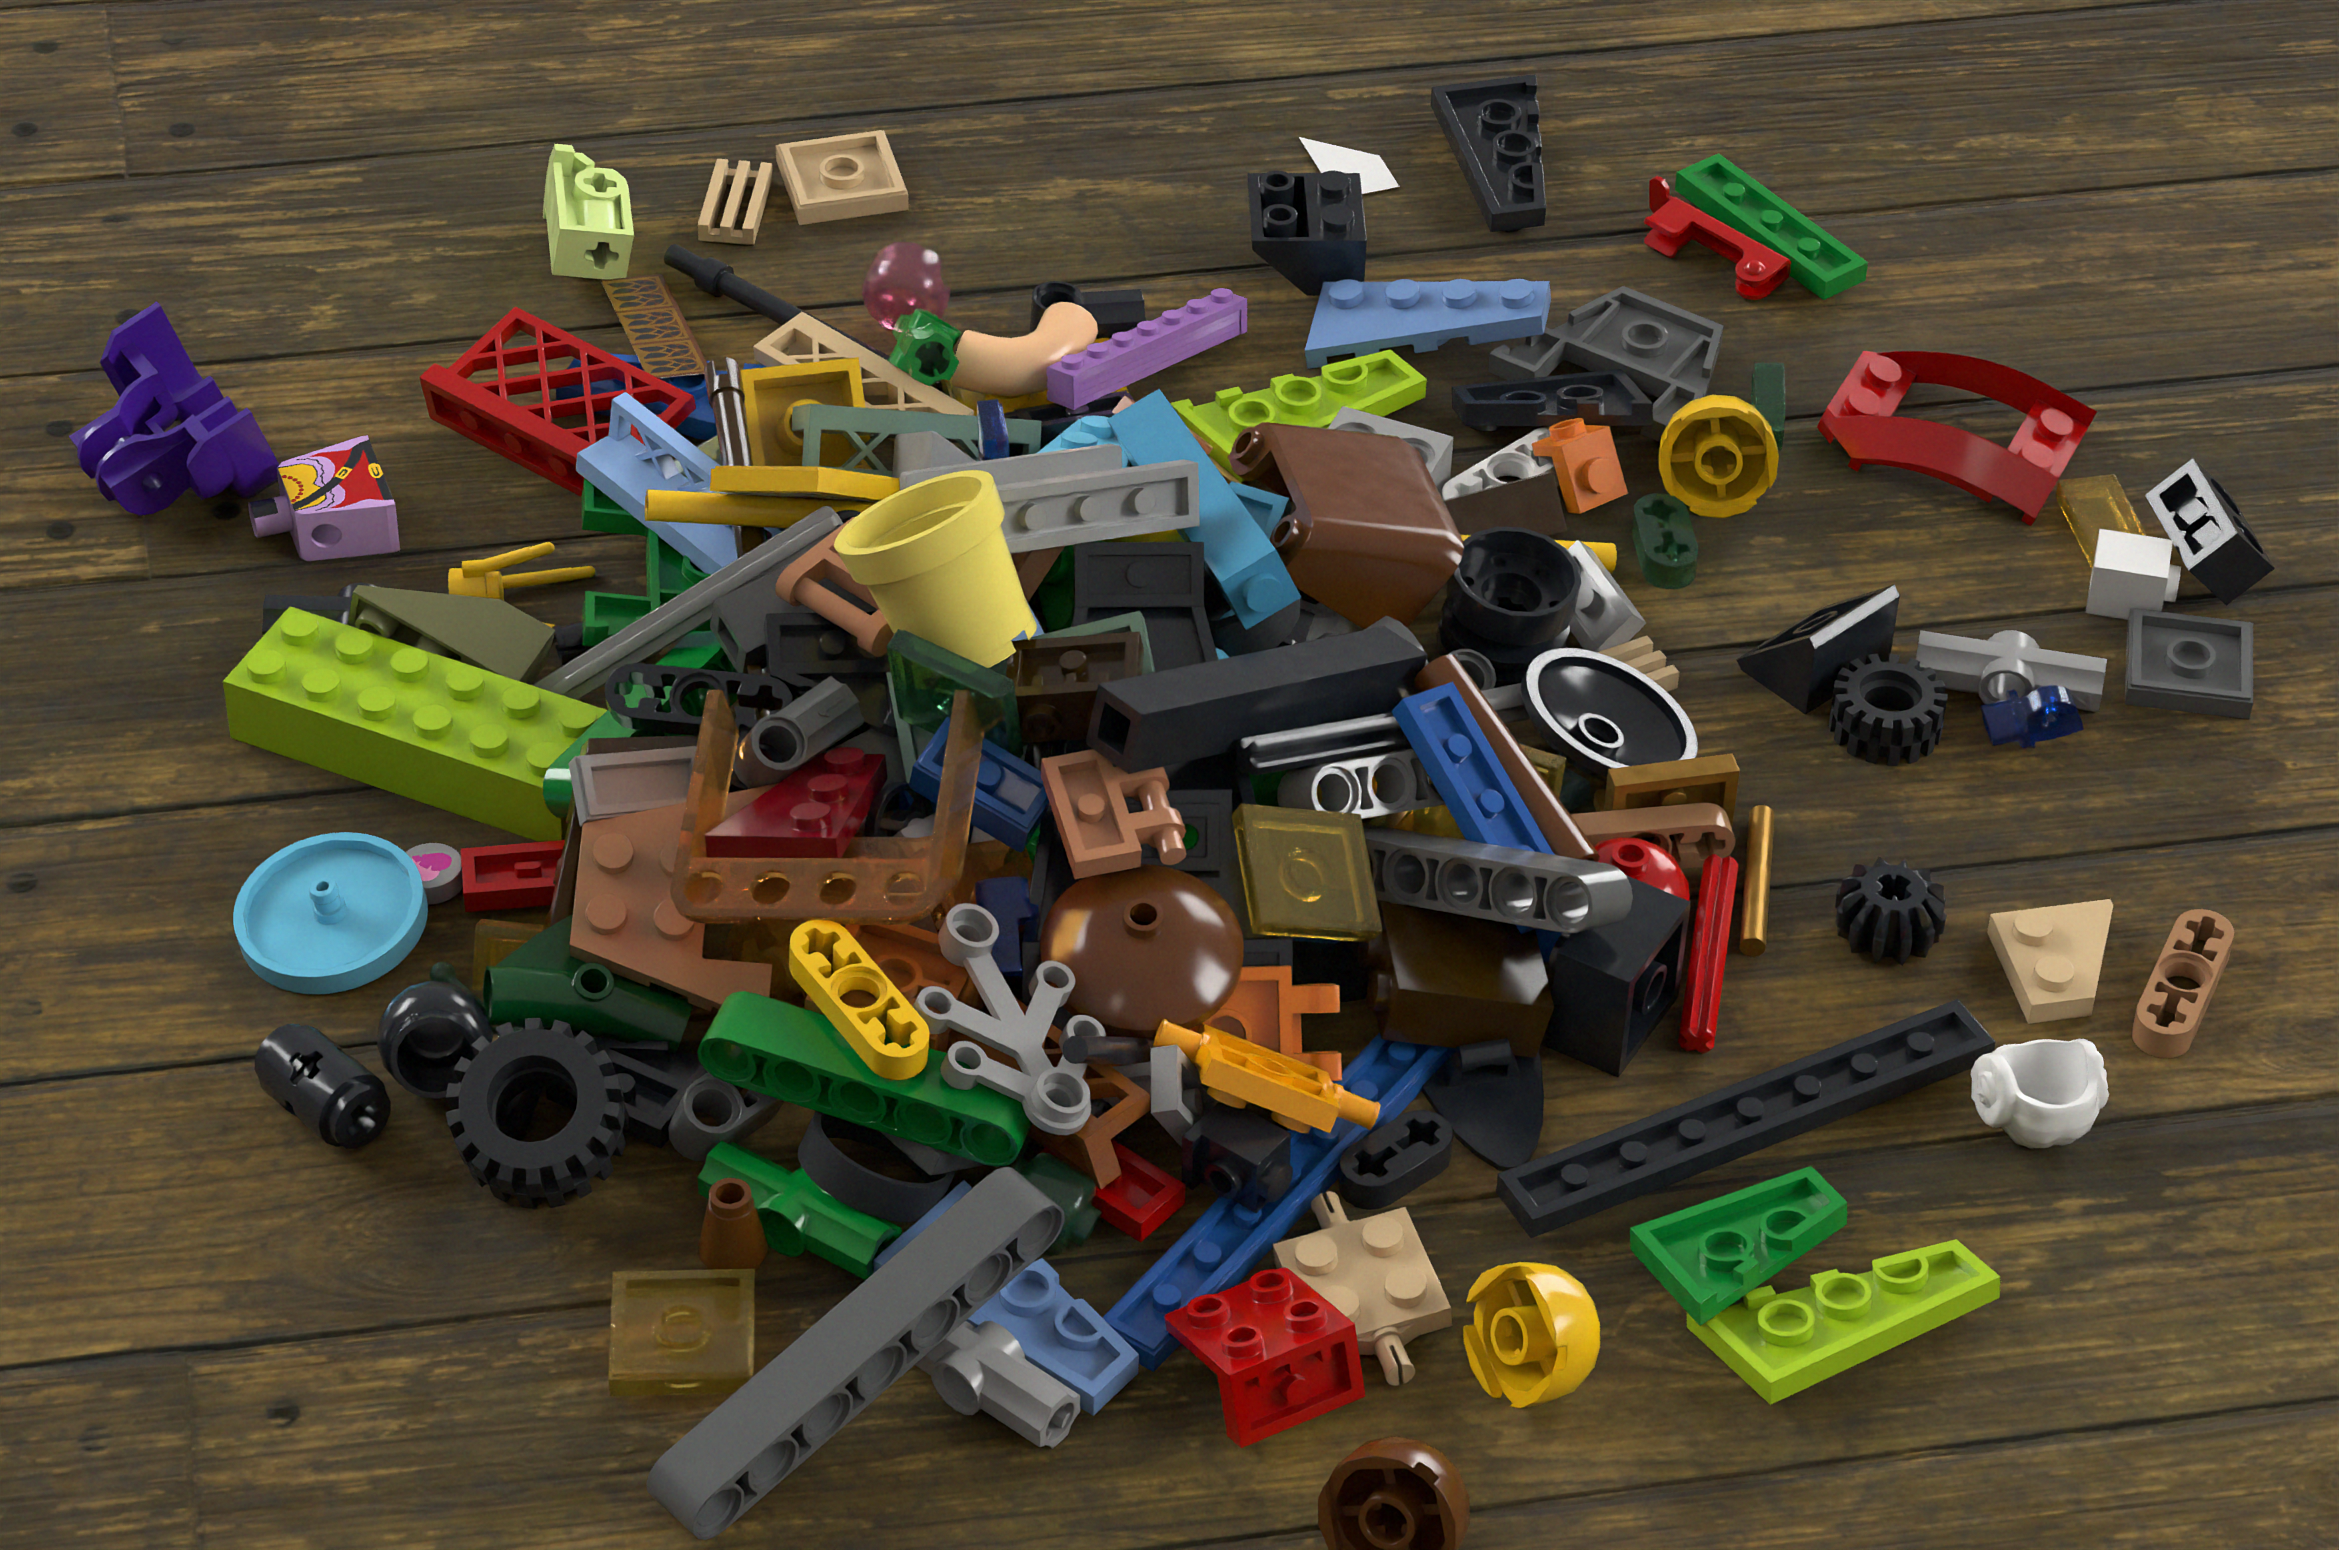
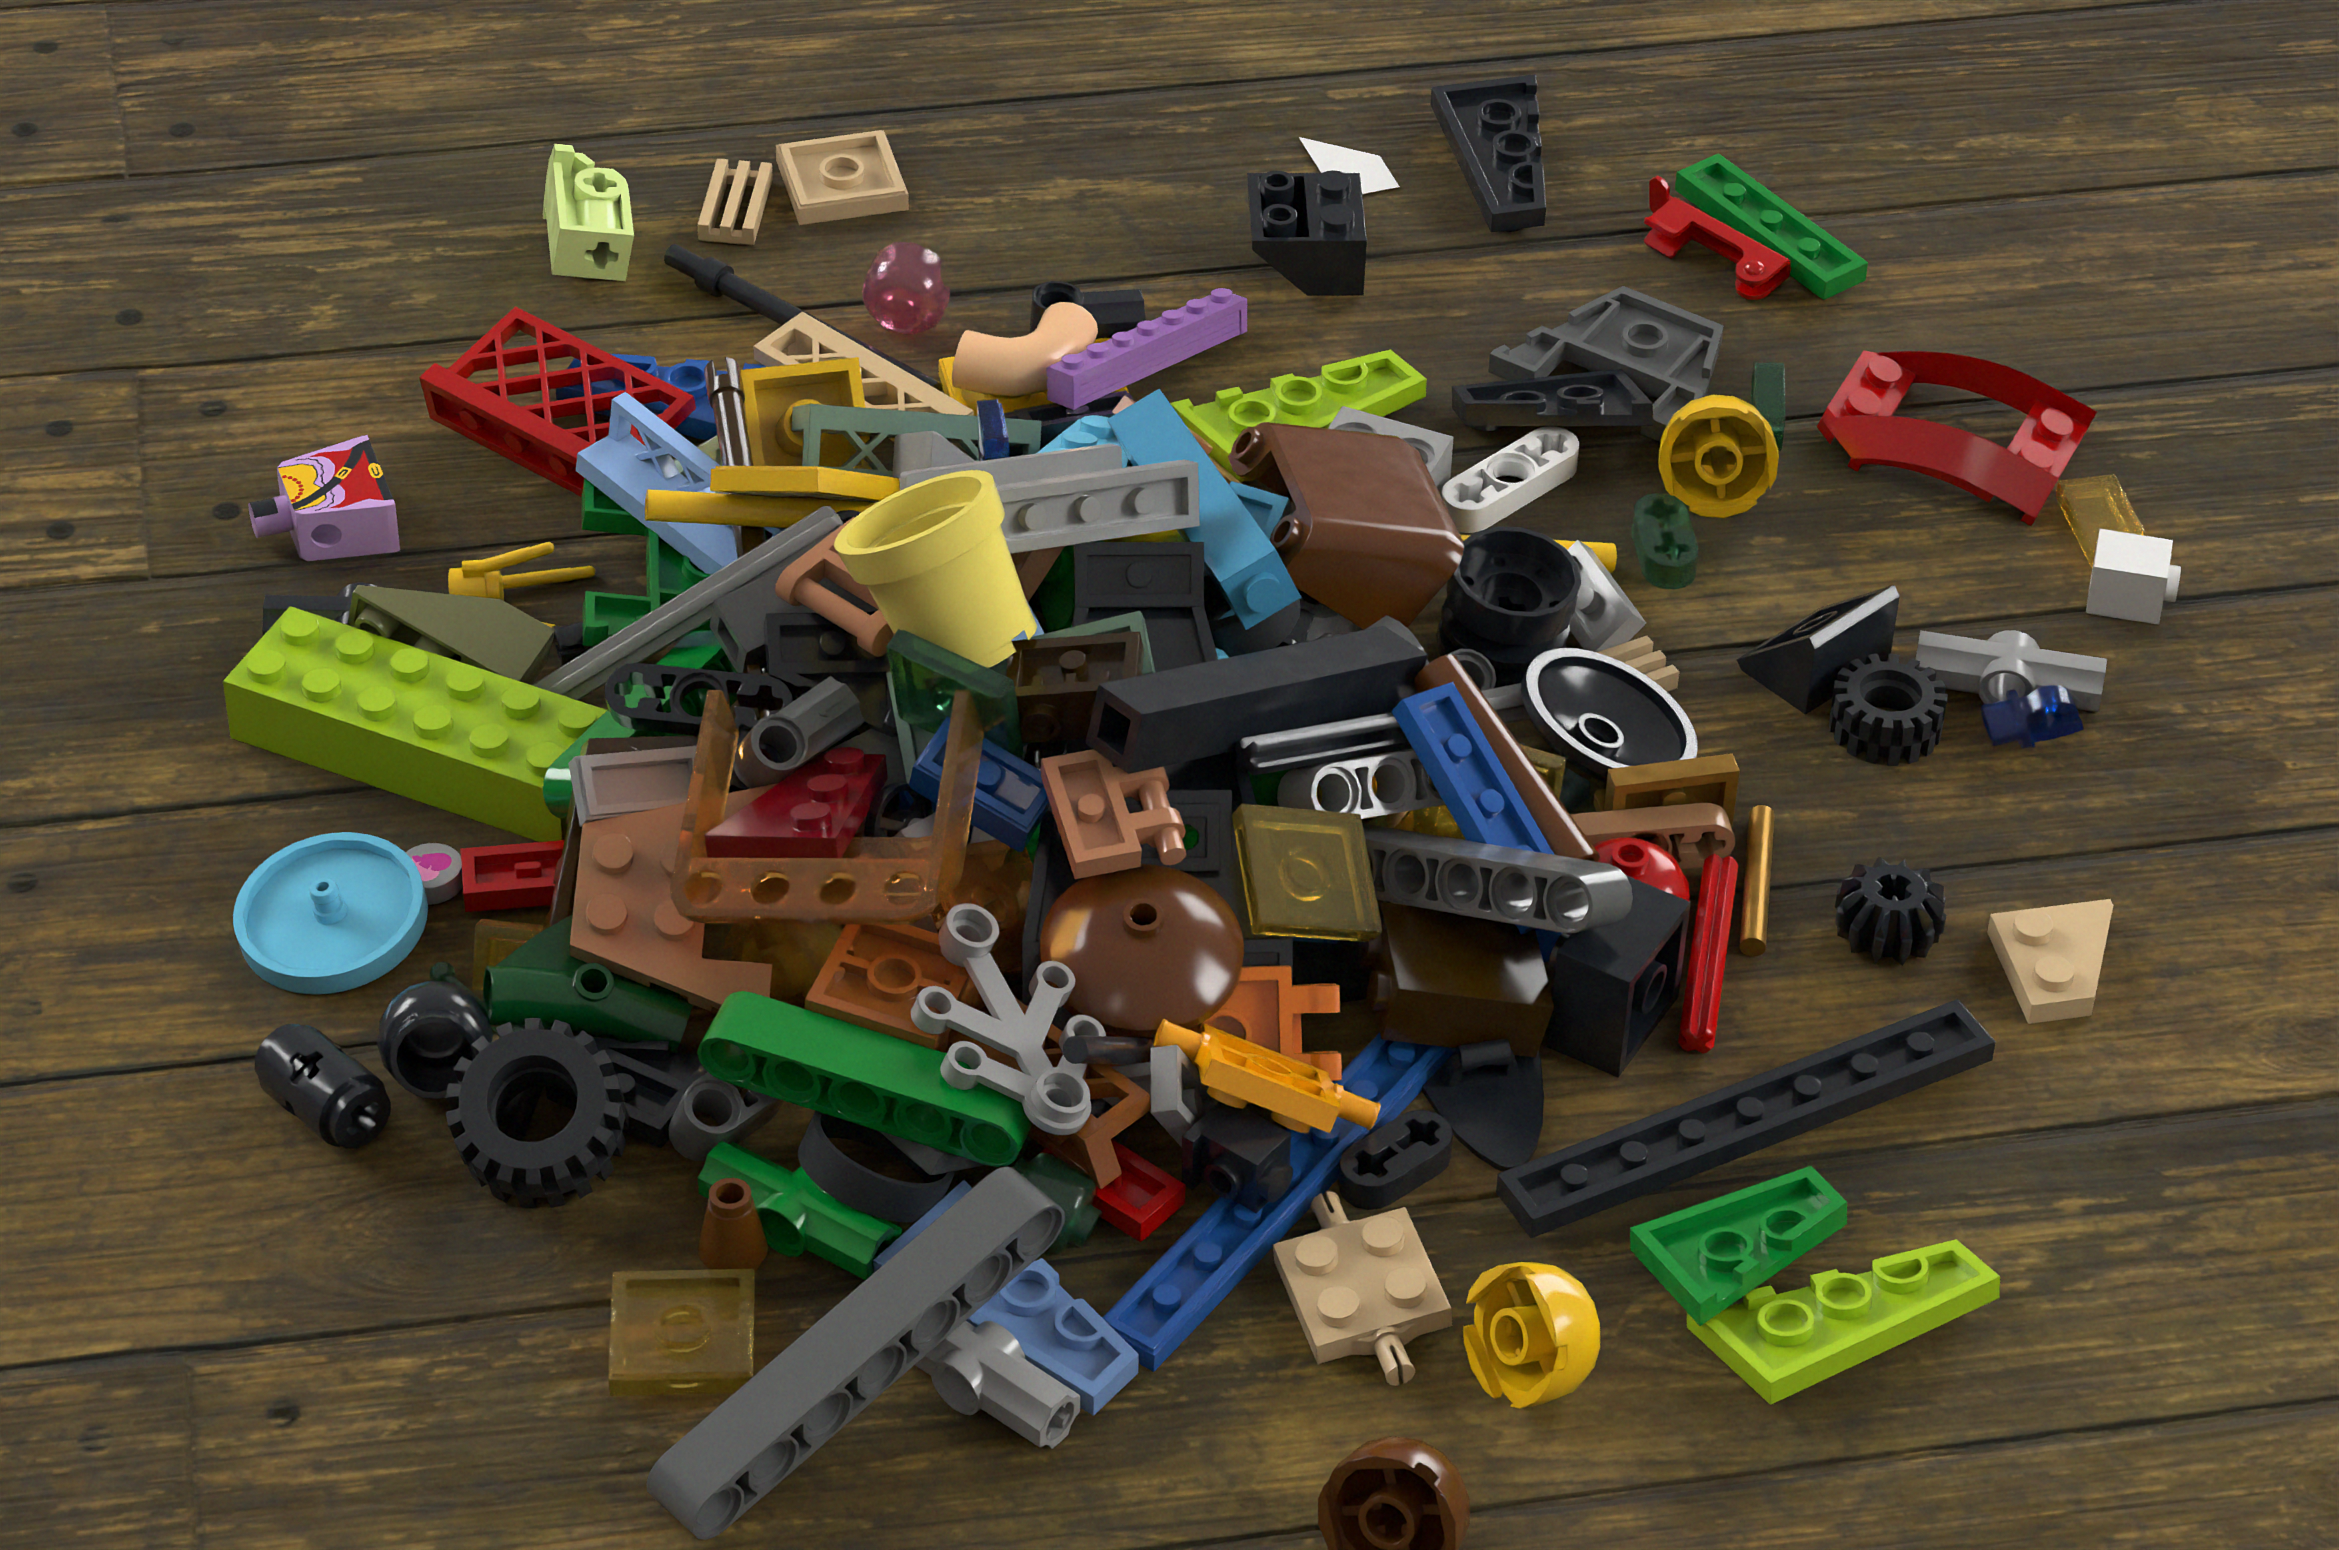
dark purple piece [69,302,279,515] -> none
sticker [600,274,707,378] -> none
yellow beam [789,919,930,1080] -> none
green piece [888,308,962,386] -> none
clear blue piece [975,877,1039,977] -> none
red bracket [1164,1267,1366,1448] -> none
medium blue wing [1305,279,1551,369] -> none
dark brown tile [1443,472,1567,536] -> none
orange bracket [1531,418,1628,514] -> none
white hair [1970,1039,2109,1149] -> none
dark grey tile [2125,609,2253,719] -> none
medium nougat beam [2132,909,2234,1058] -> none
black brick [2145,458,2275,606] -> none

